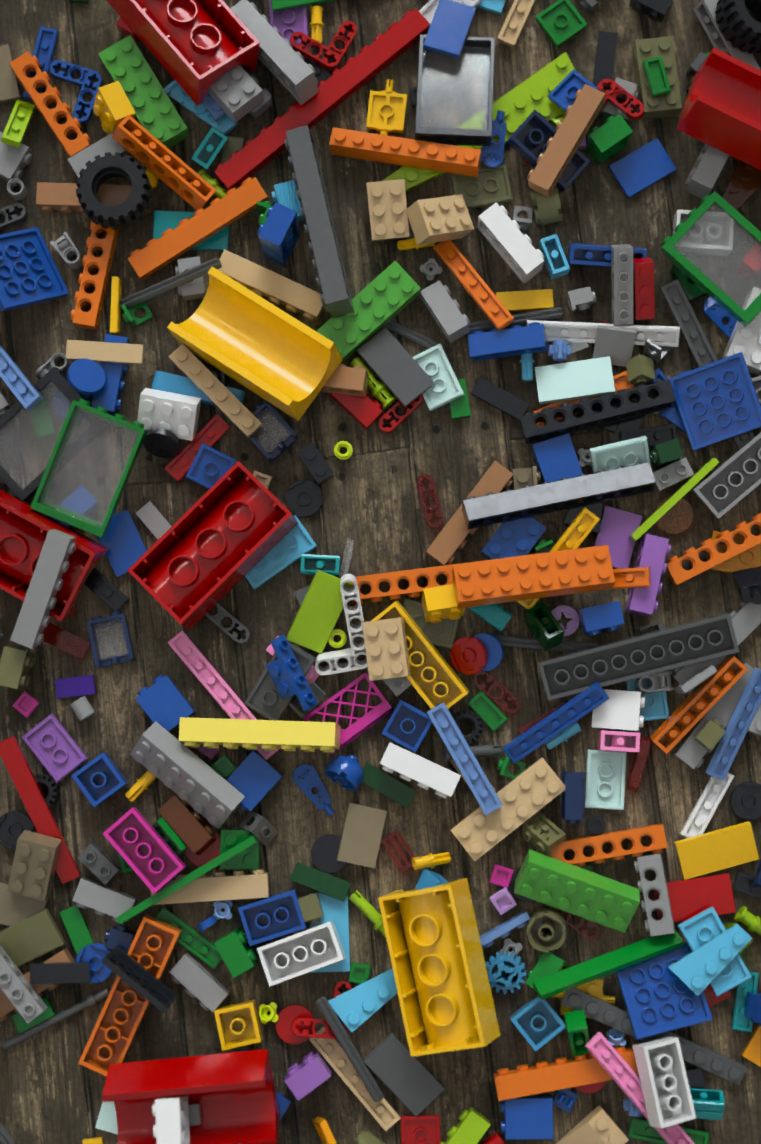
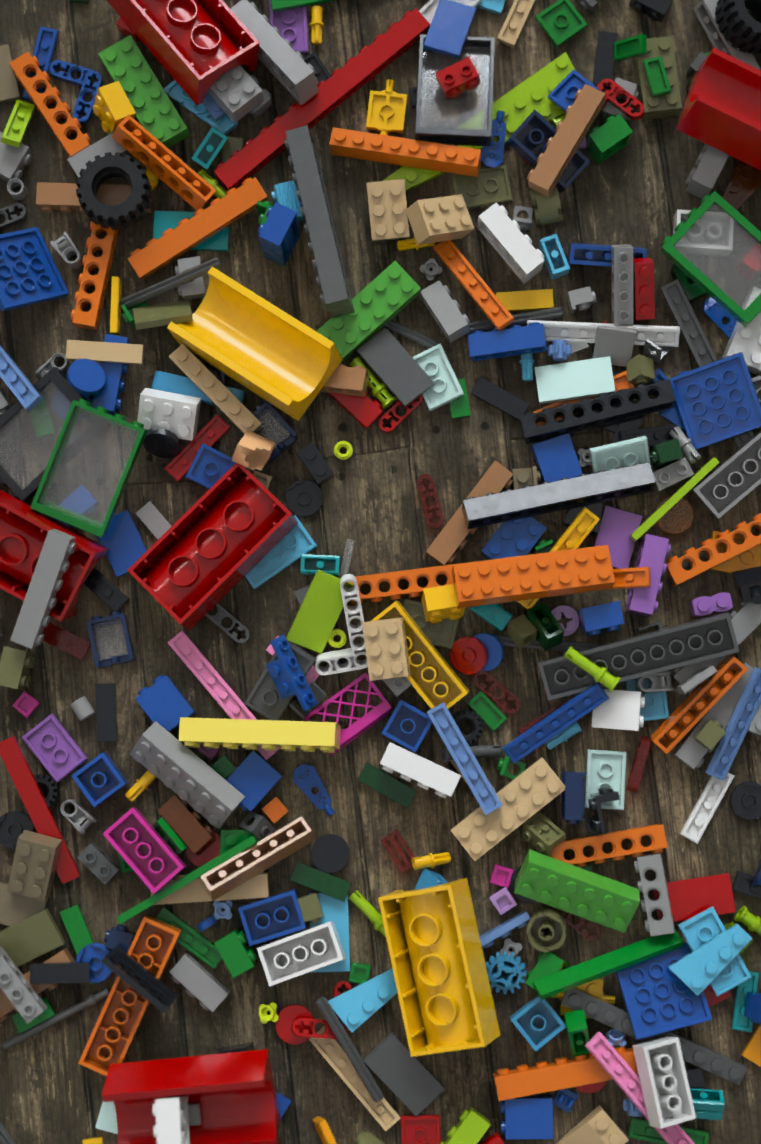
dark purple tile [55,675,96,699] -> none
light grey brick [72,877,138,924] -> none
yellow brick [214,999,263,1051] -> none
tan brick [217,249,325,321] -> none
medium lavender brick [284,1051,332,1101] -> none
red beam [290,21,357,70] -> none
blue cylinder [324,755,363,791] -> none
dark tan tile [336,803,387,869] -> none
bright pink brick [598,730,640,752] -> none
blue tile [609,138,677,199] -> none
yellow tile [674,821,759,880] -> none
none -> light grey piece [60,799,97,835]
none -> black tile [95,683,118,742]
none -> olive tile [133,299,193,330]
none -> medium nougat brick [200,816,313,901]
none -> light nougat piece [232,430,275,470]
none -> orange tile [262,796,289,824]
none -> red brick [435,56,481,100]
none -> olive brick [506,614,537,649]
none -> lime pin [563,646,621,693]
none -> black bracket [588,787,620,835]
none -> green tile [614,34,647,62]
none -> light grey pin [669,426,701,463]
none -> medium lavender brick [689,592,733,617]

